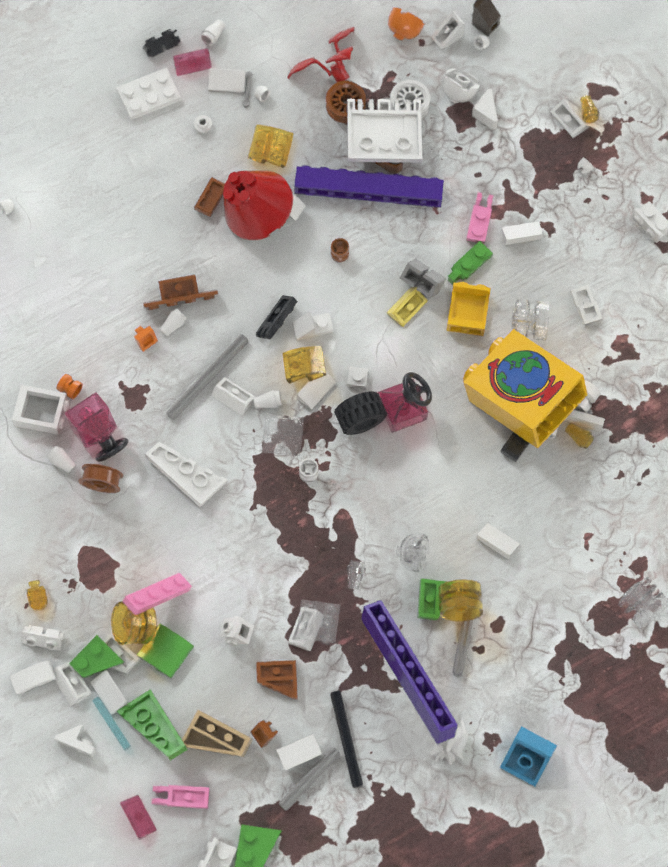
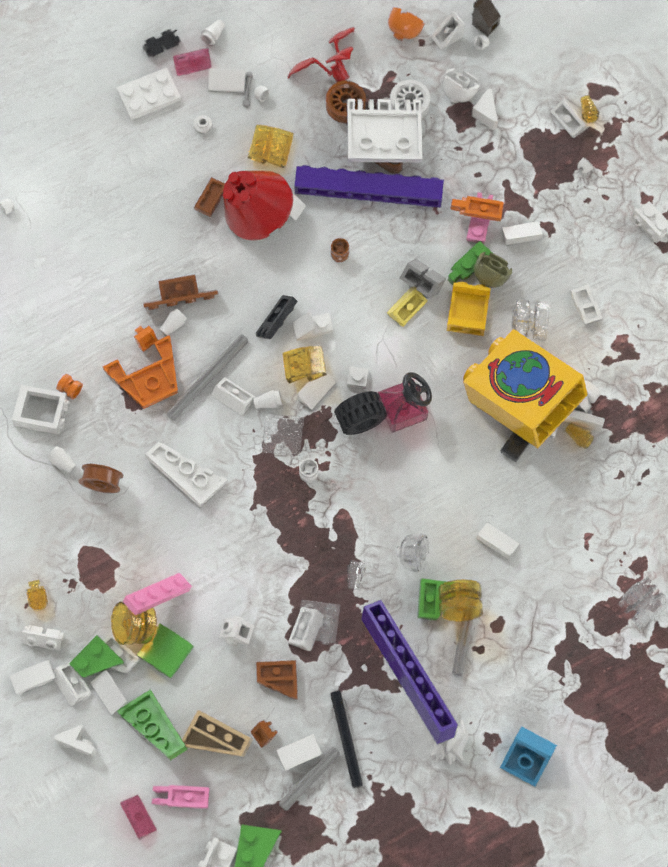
clear pink piece [64,392,129,462] -> none
clear light blue bar [92,697,131,751] -> none
none -> orange wing [102,335,178,409]
none -> orange hinge [451,196,504,222]
none -> olive cylinder [474,252,513,288]

